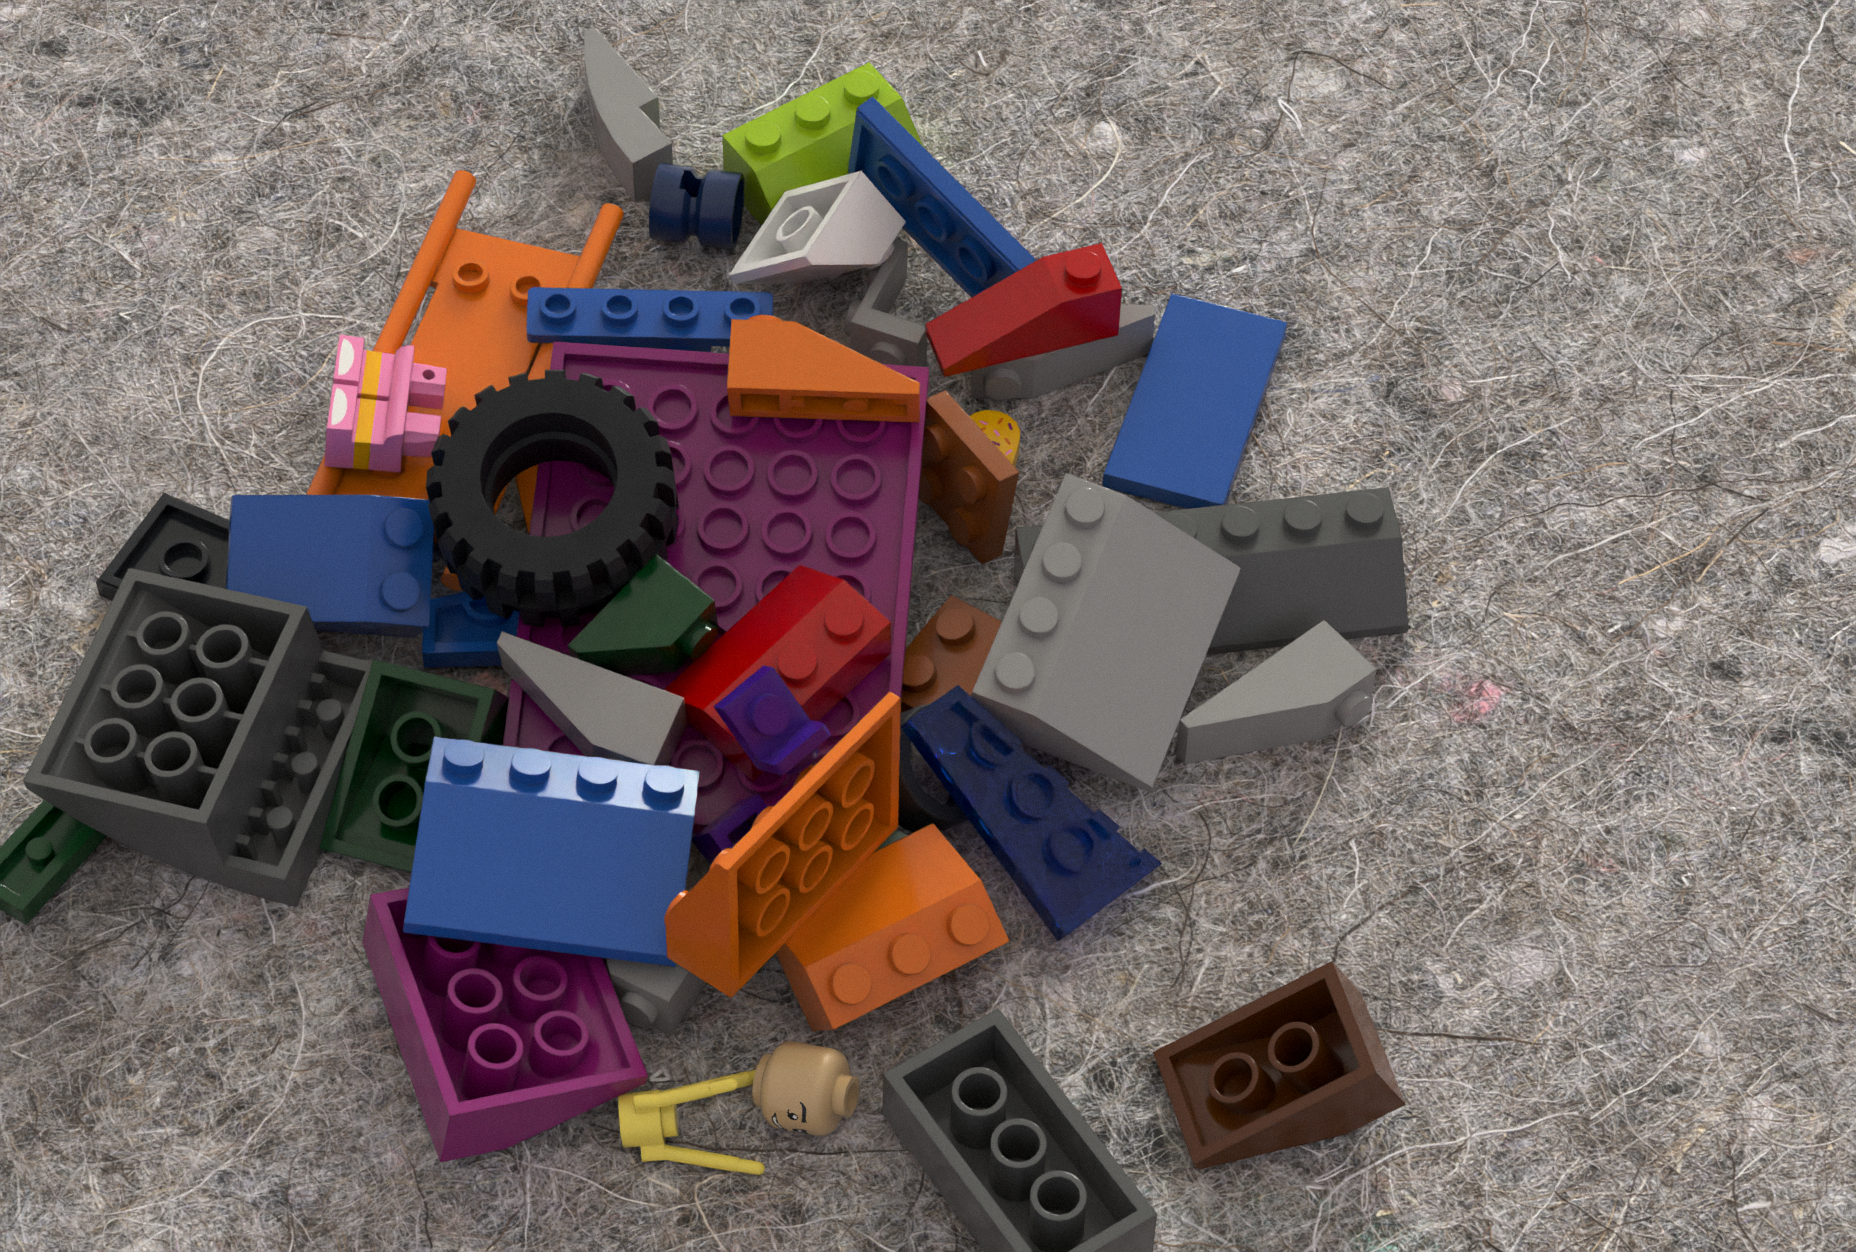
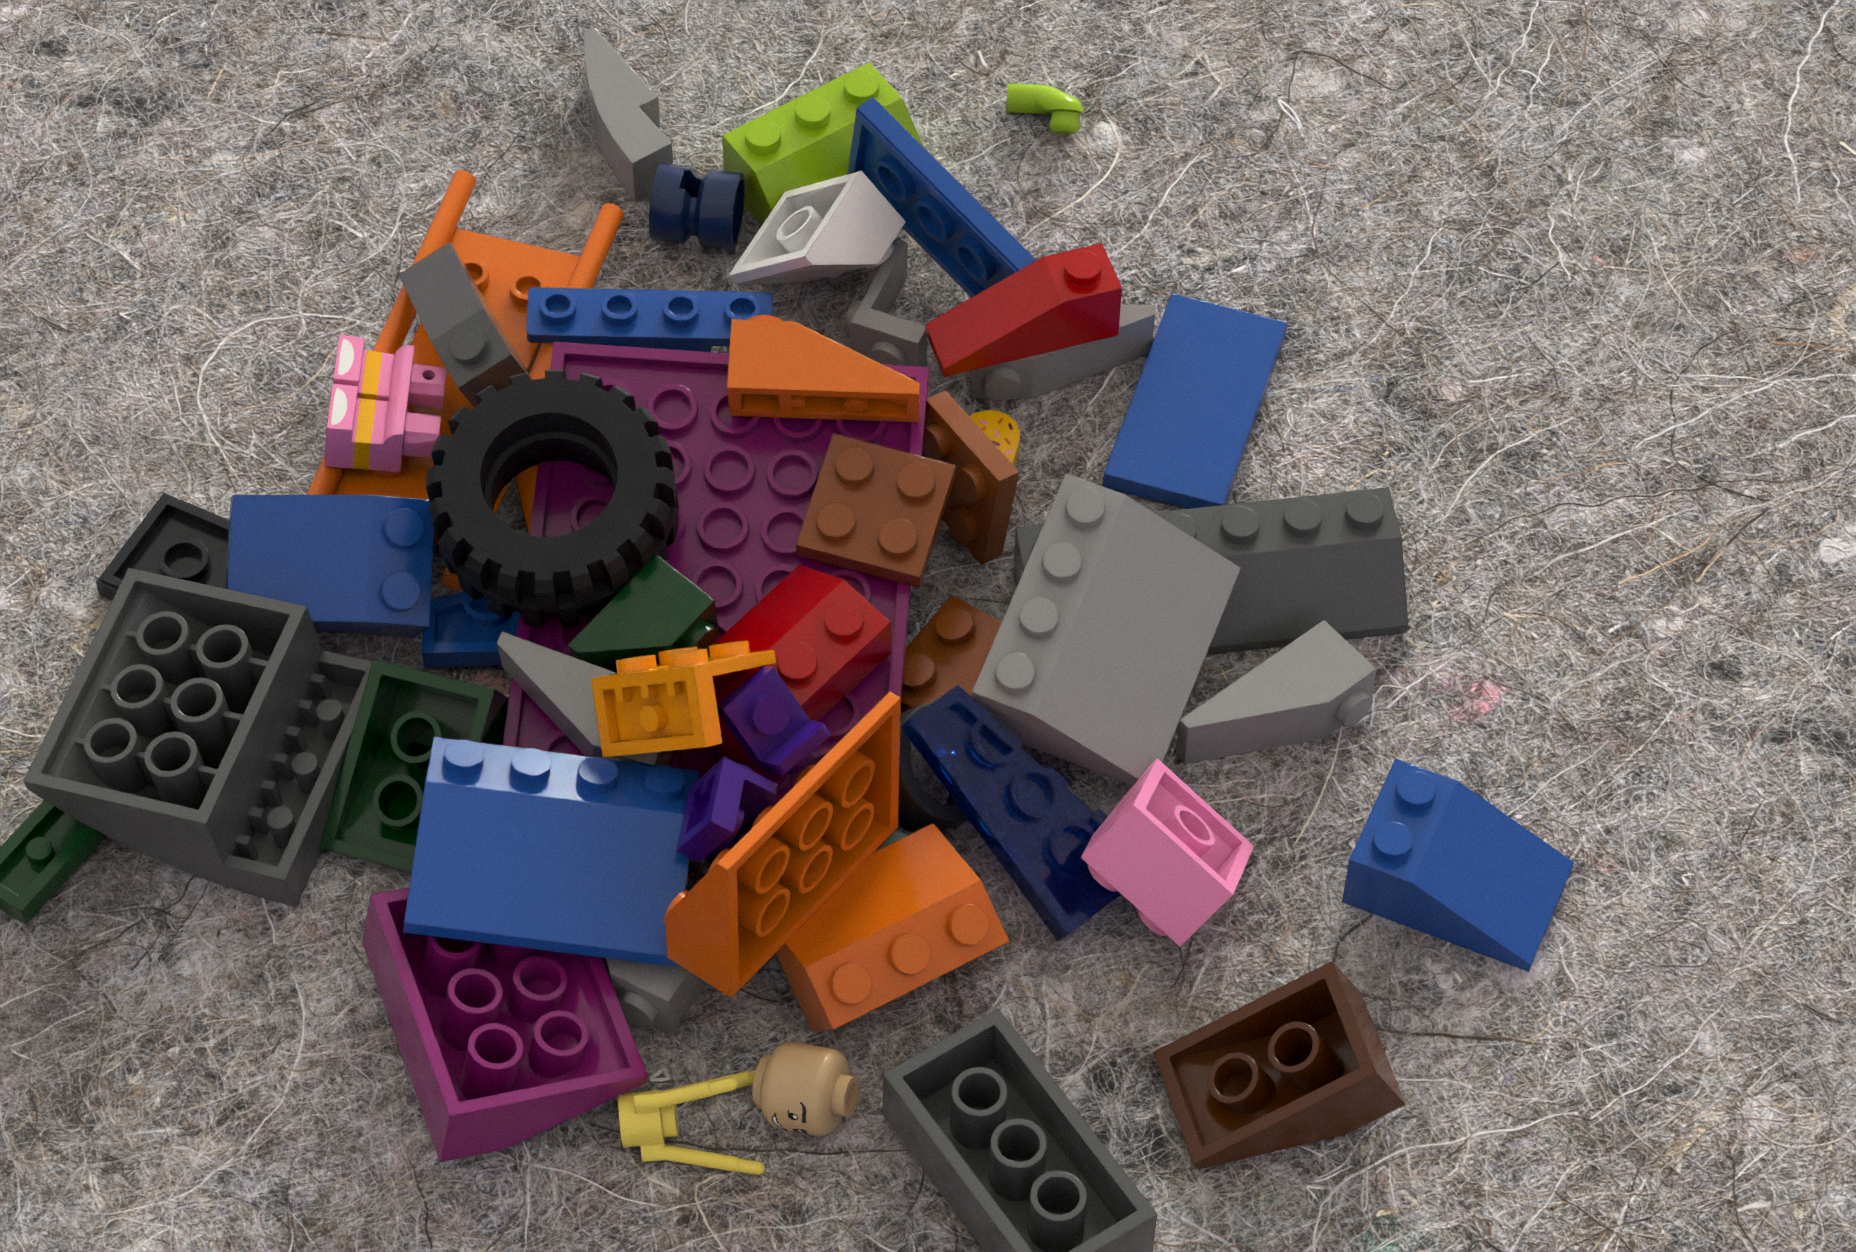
none -> dark grey slope [398,242,532,407]
none -> light orange bracket [591,640,776,757]
none -> dark purple bracket [676,757,778,863]
none -> dark orange plate [796,433,956,588]
none -> lime arm [1006,83,1084,135]
none -> bright pink slope [1081,758,1254,947]
none -> blue slope [1342,758,1574,972]

